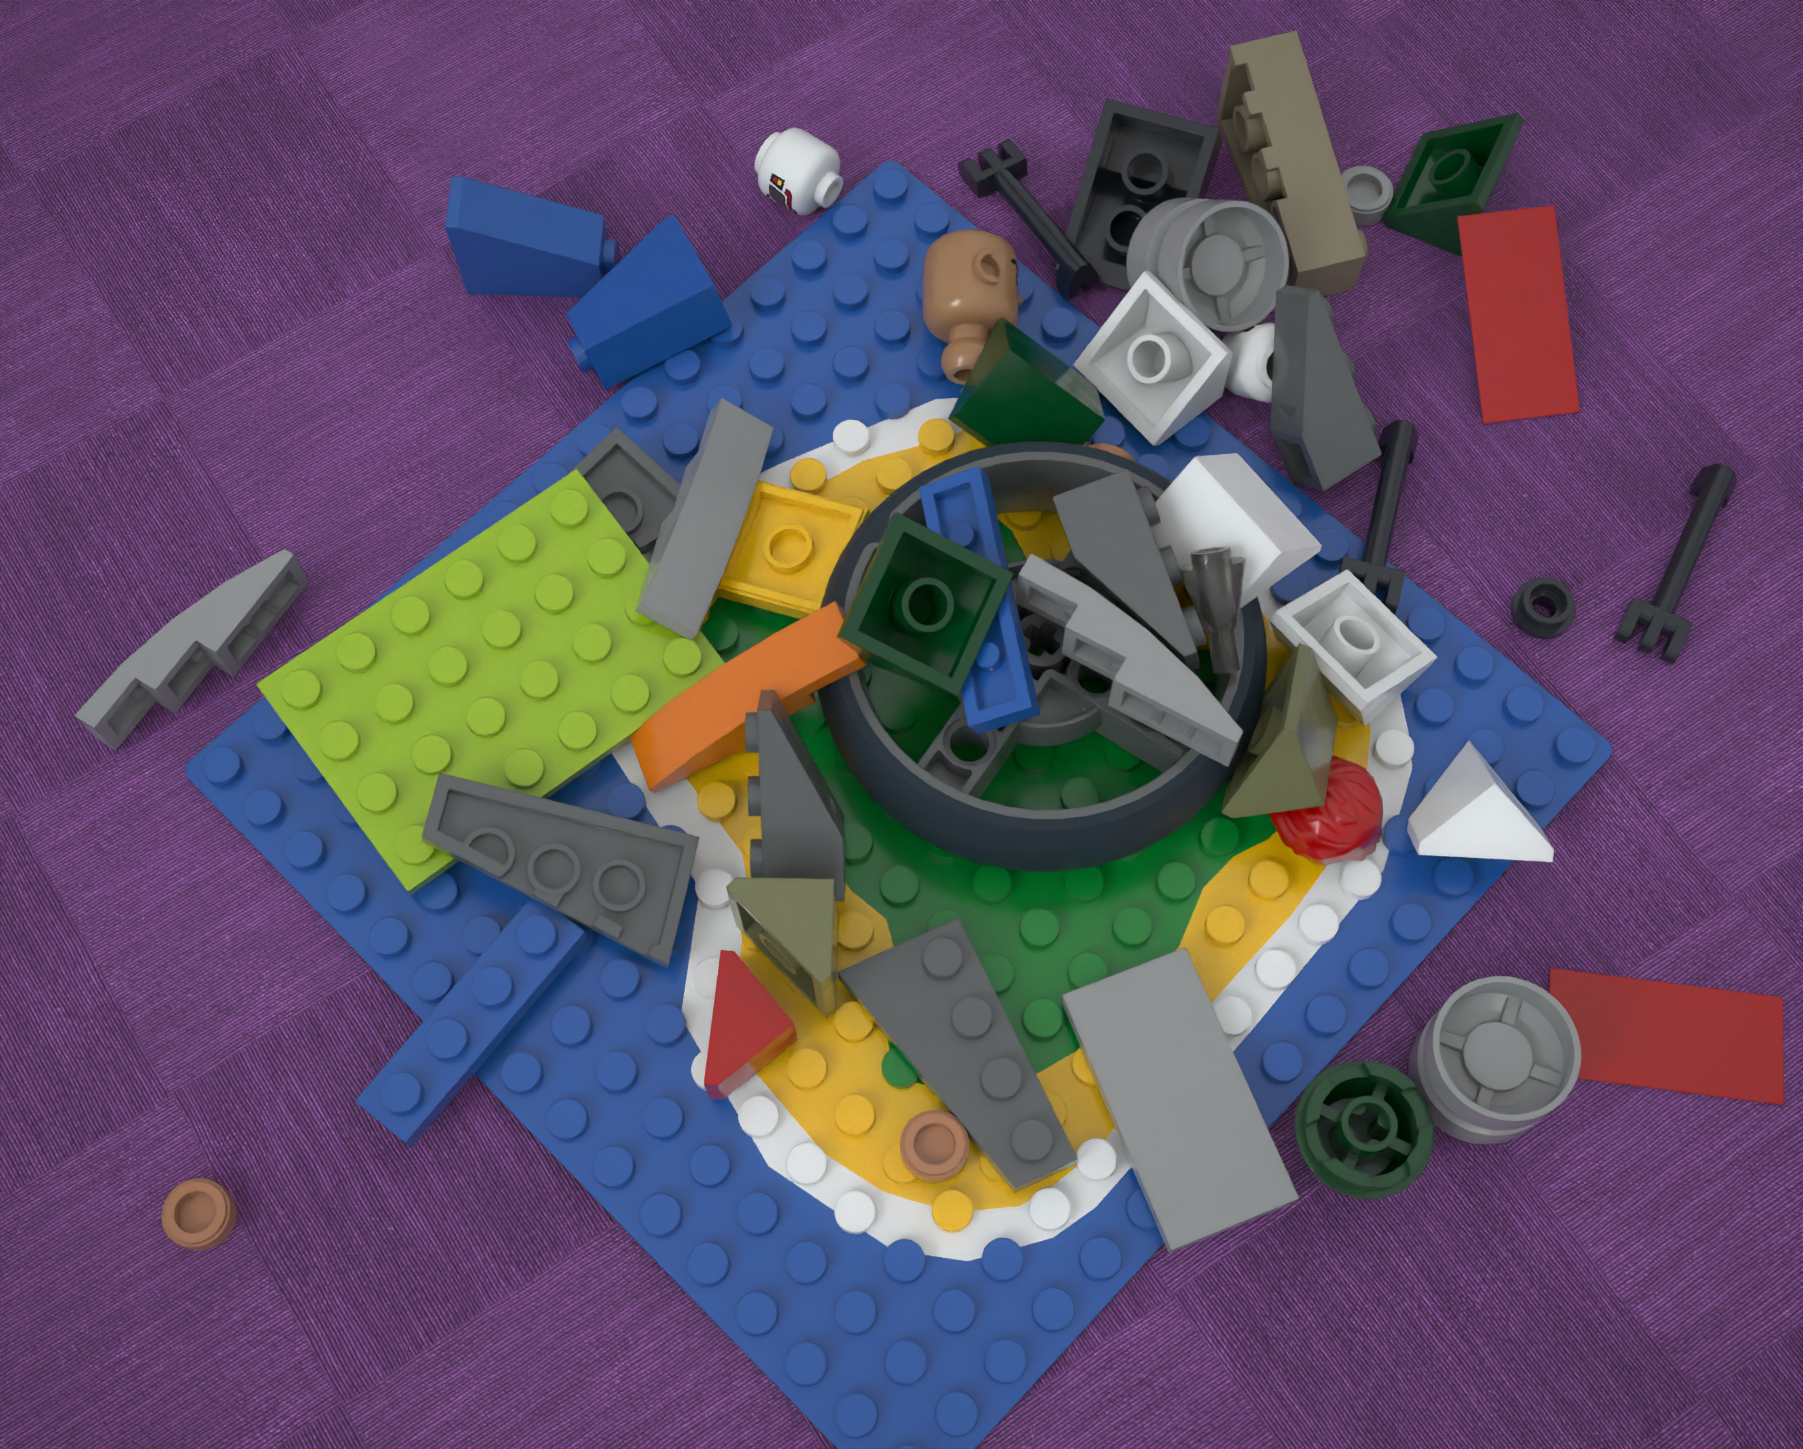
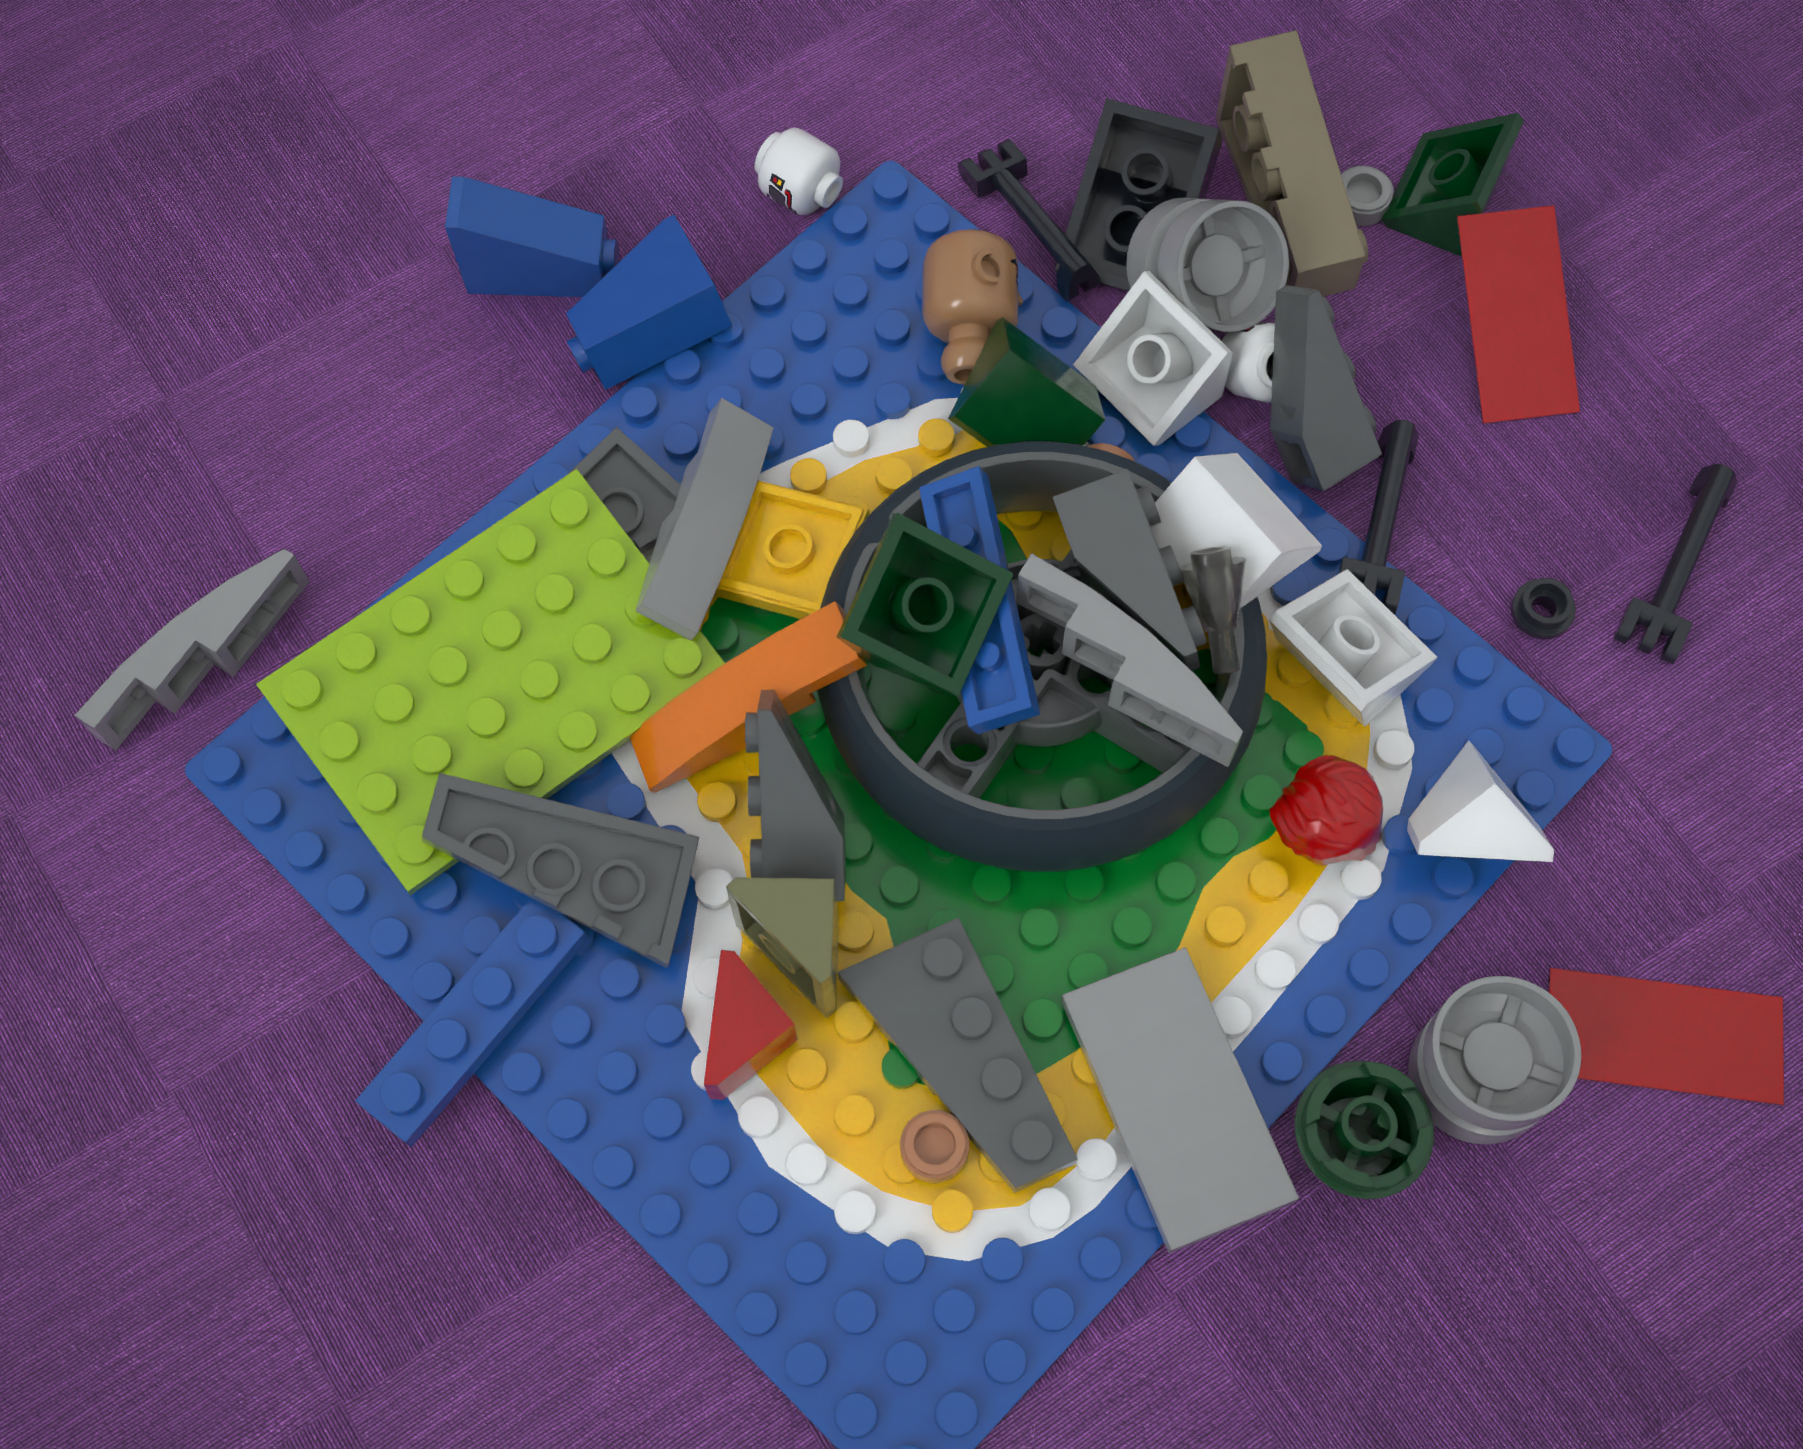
nougat tile [161,1178,237,1251] -> none
olive slope [1221,643,1338,818] -> none

